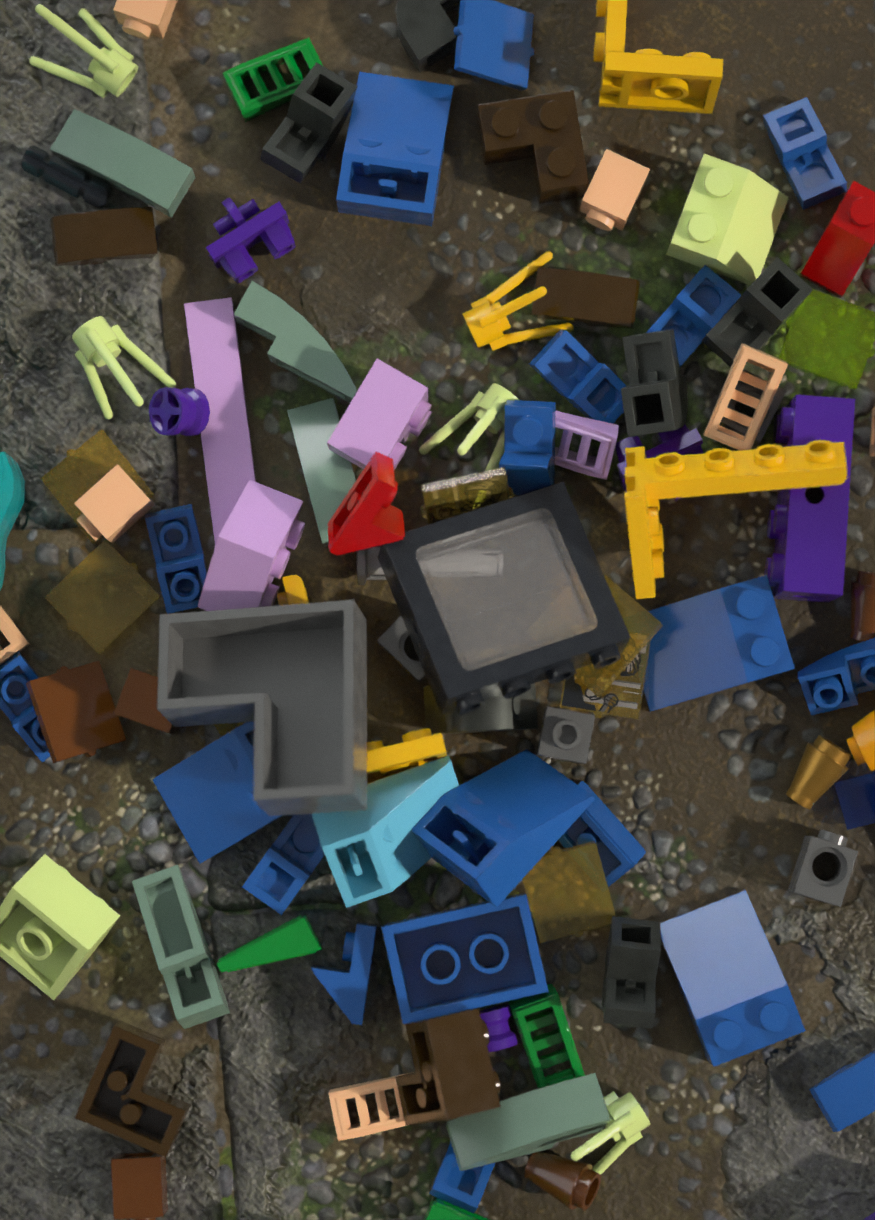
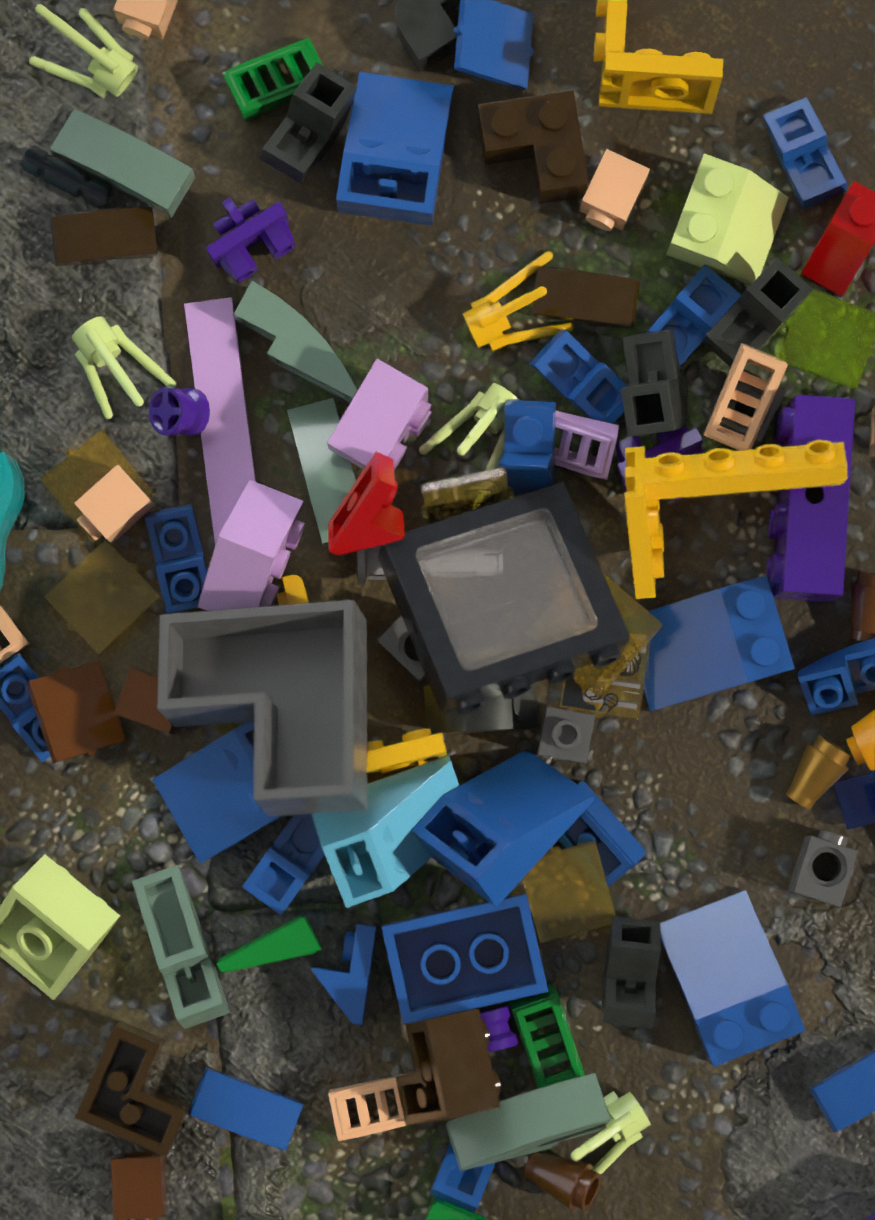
none -> blue slope [188,1067,304,1151]

